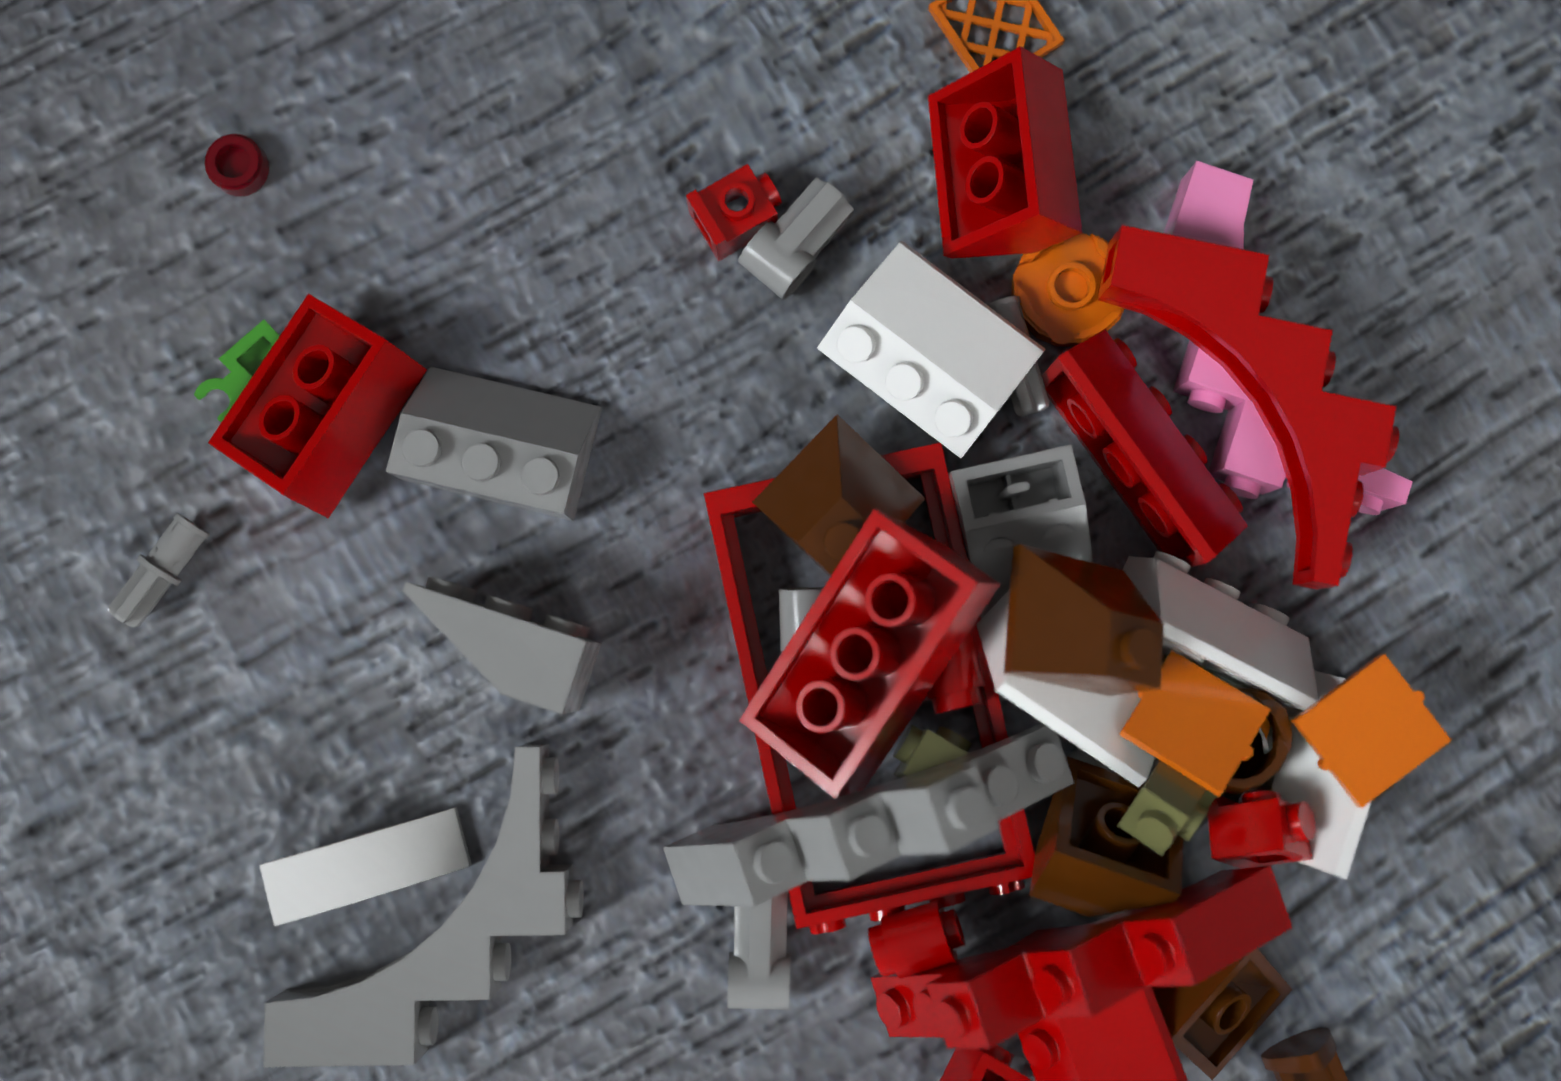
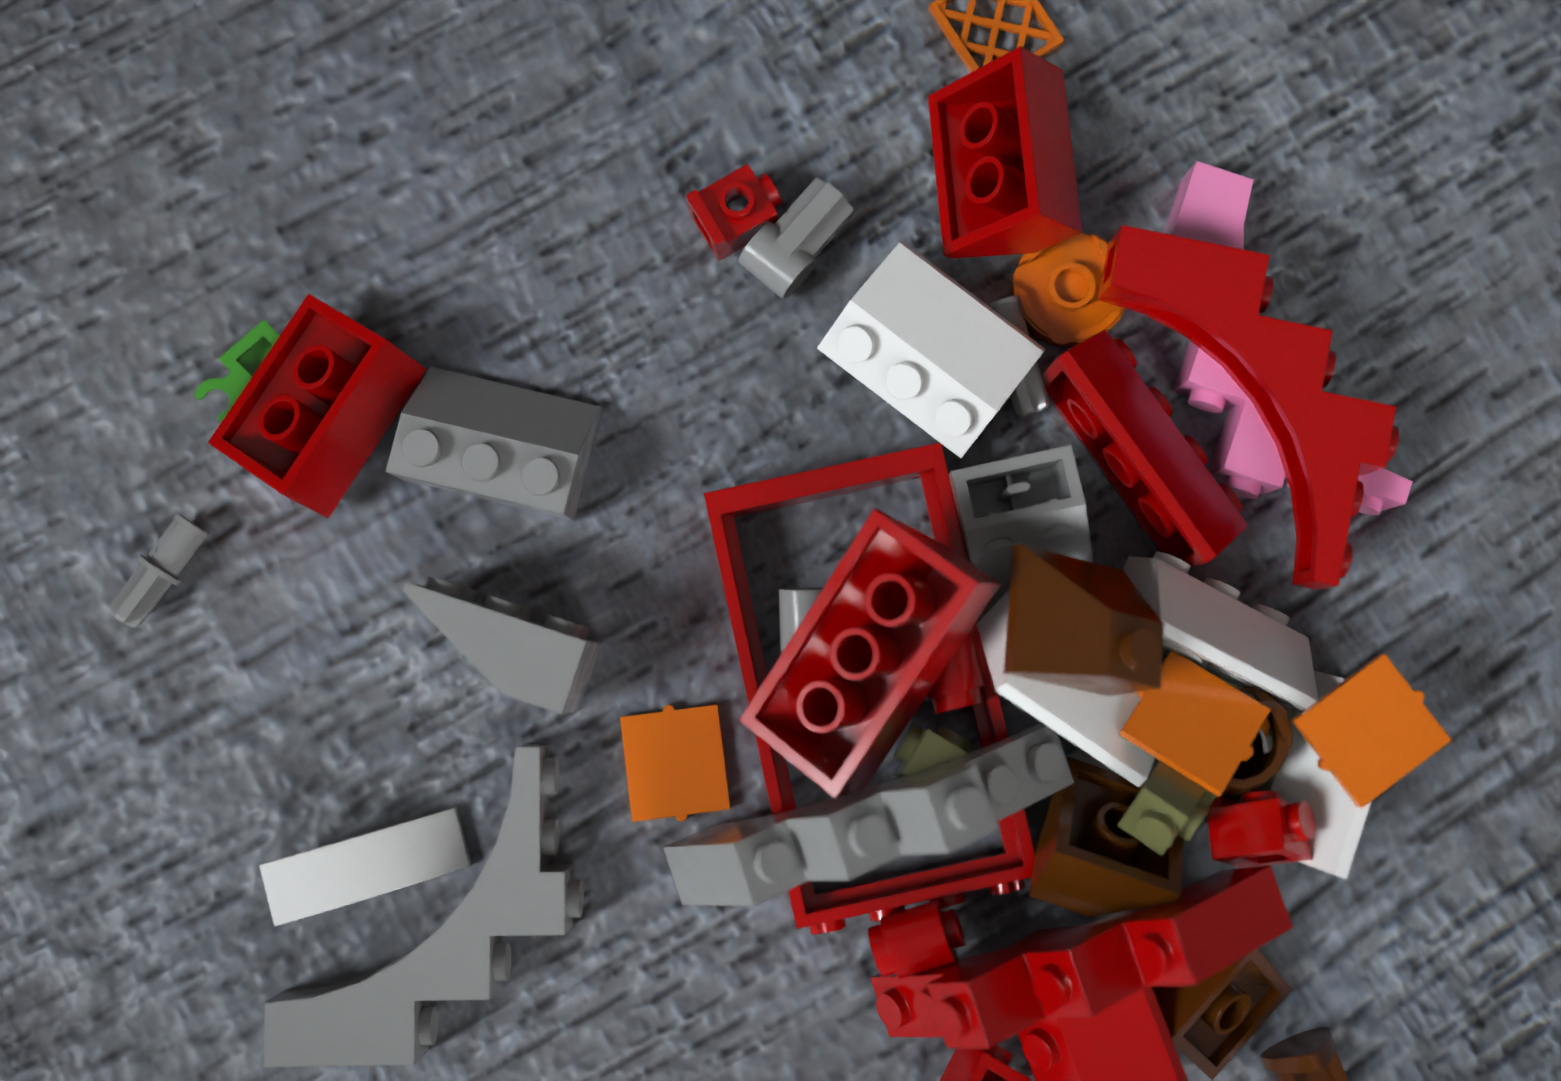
dark red tile [205,134,269,197] -> none
light grey piece [727,891,791,1010] -> none
reddish brown slope [752,414,925,577] -> none
none -> orange piece [620,704,731,822]

